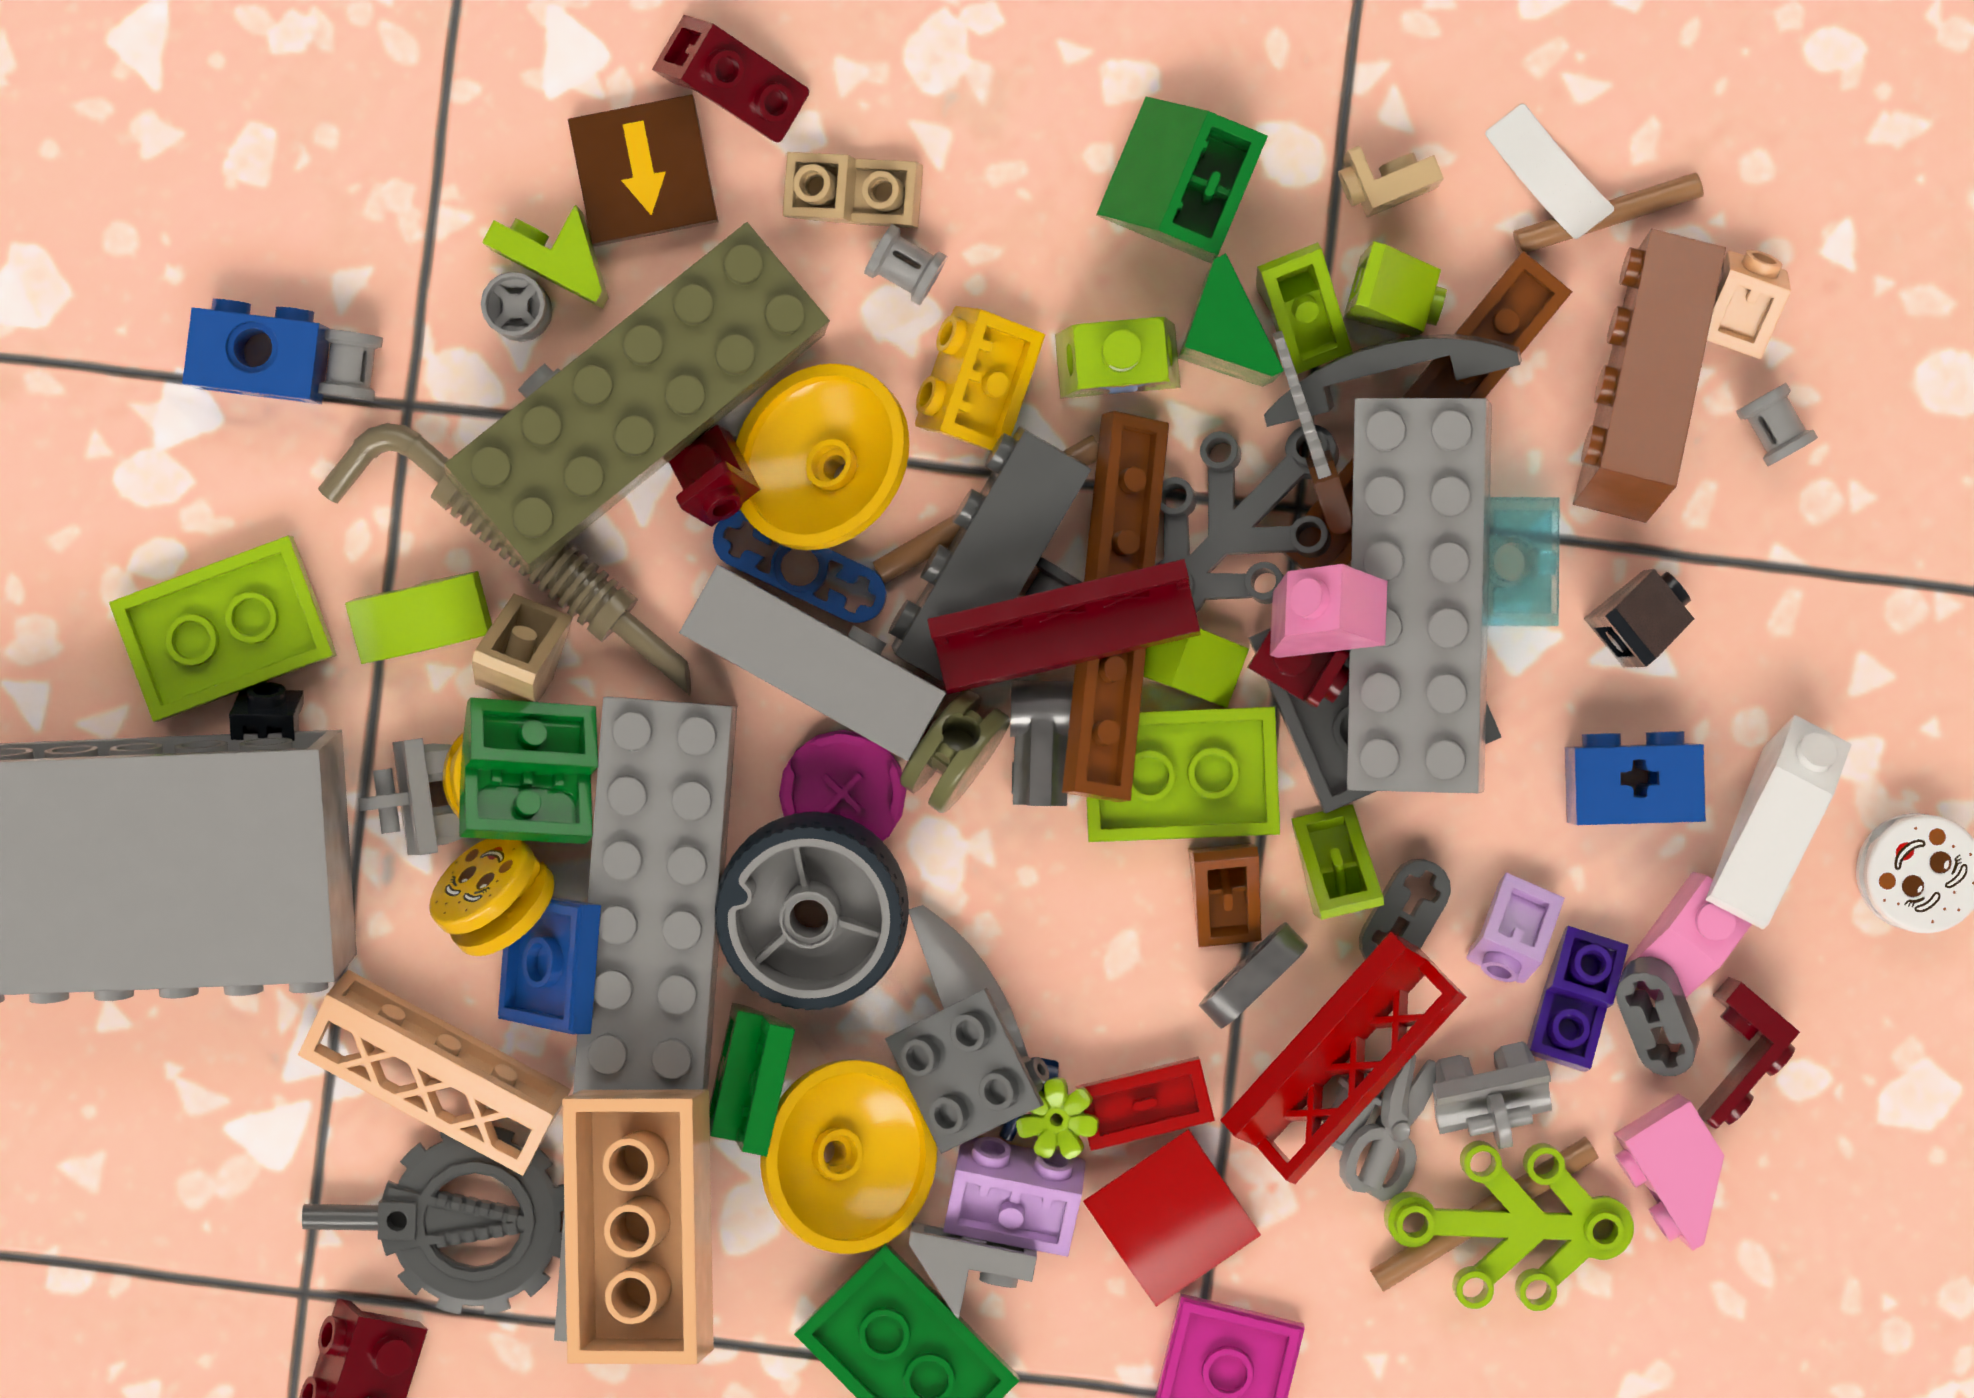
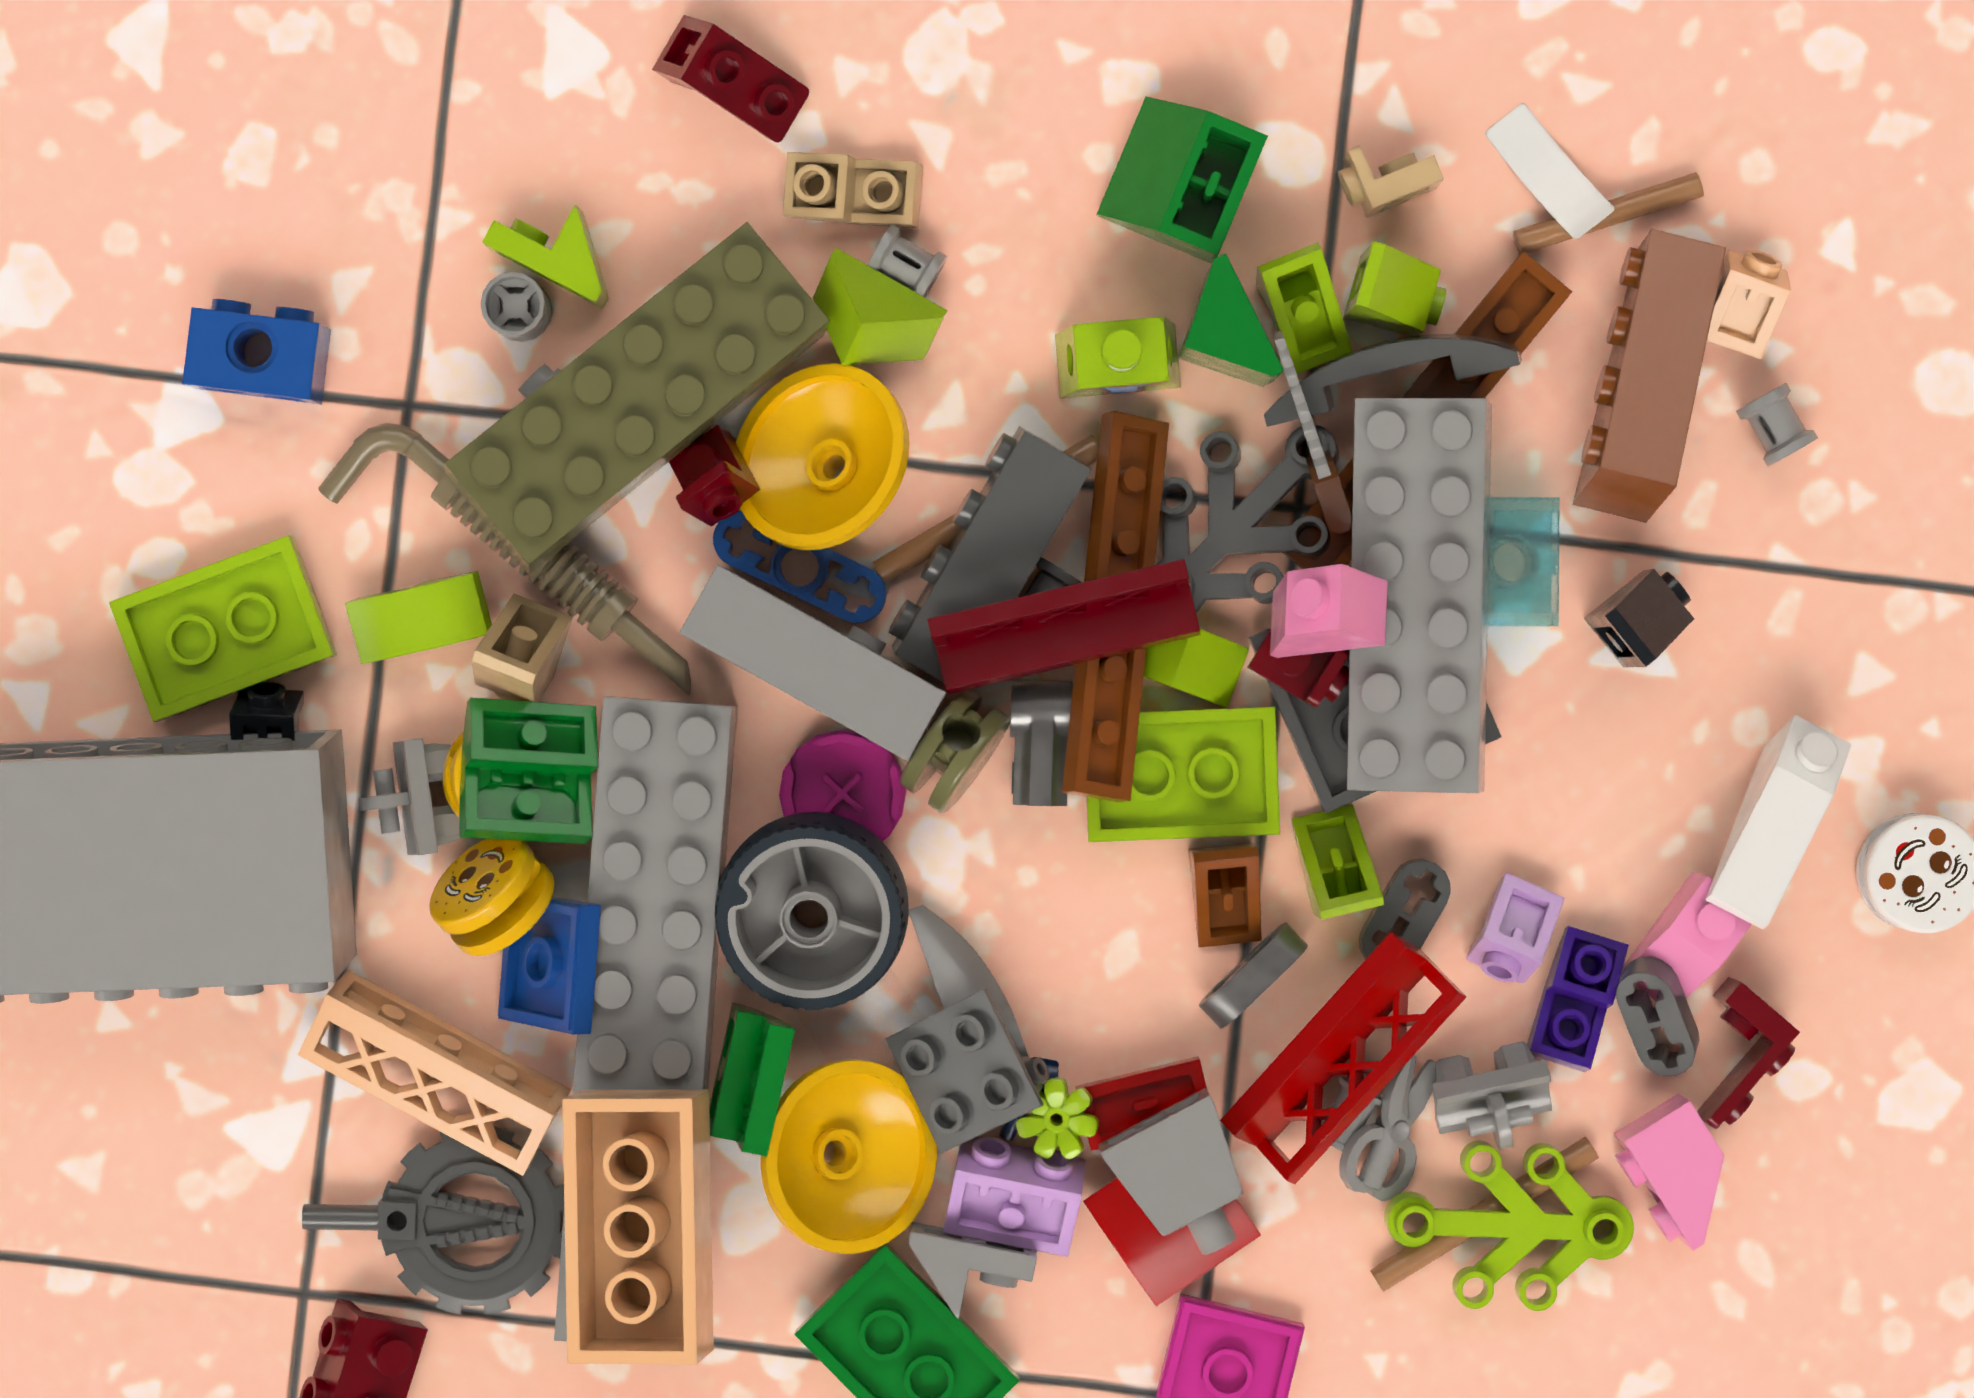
light grey bush [318,329,383,401] -> none
reddish brown tile [568,94,719,247] -> none
yellow bracket [915,306,1046,452] -> none
blue brick [1565,731,1706,825] -> none
none -> lime slope [813,248,948,366]
none -> light grey torso [1098,1088,1243,1255]

